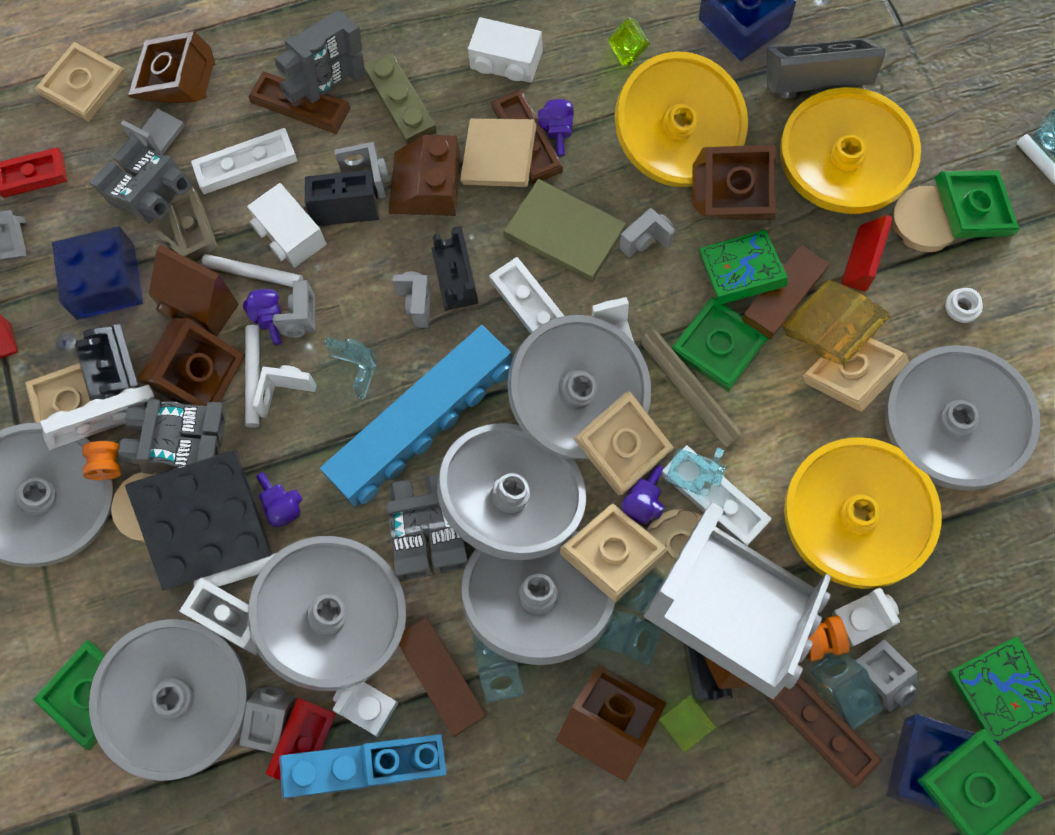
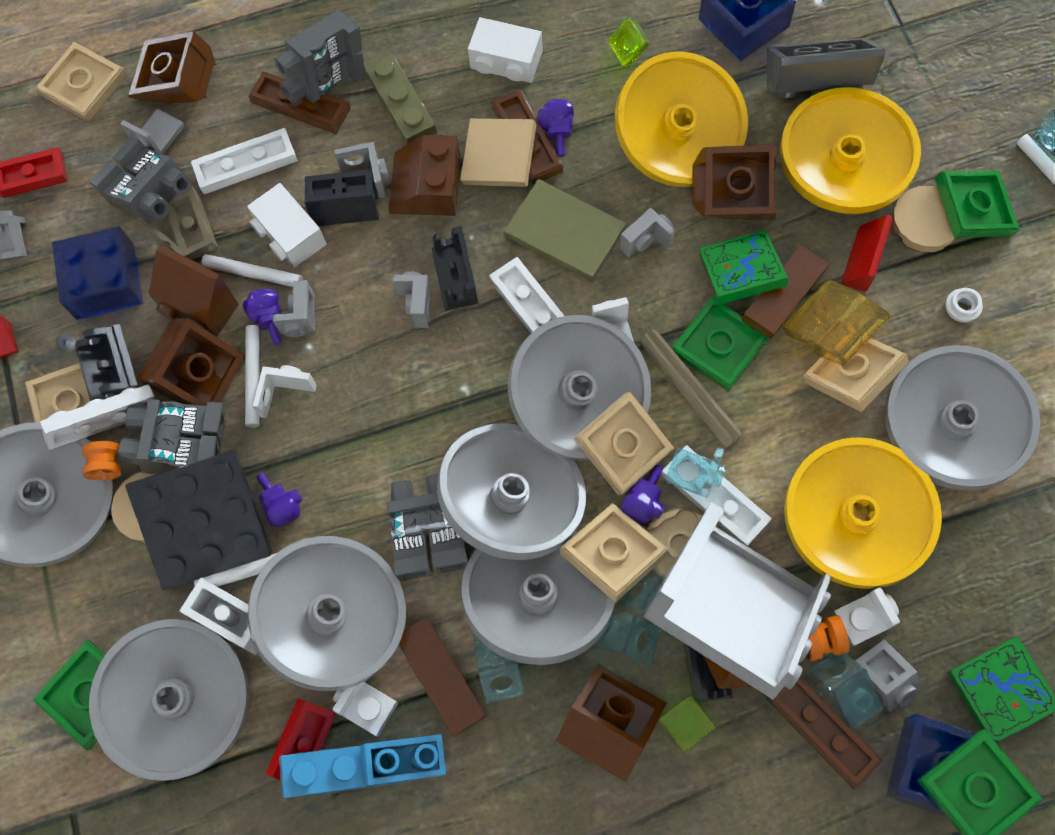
light grey bracket [239,686,295,753] -> none
dark azure brick [320,325,512,508] -> none
clear light blue bracket [324,337,377,399] -> none

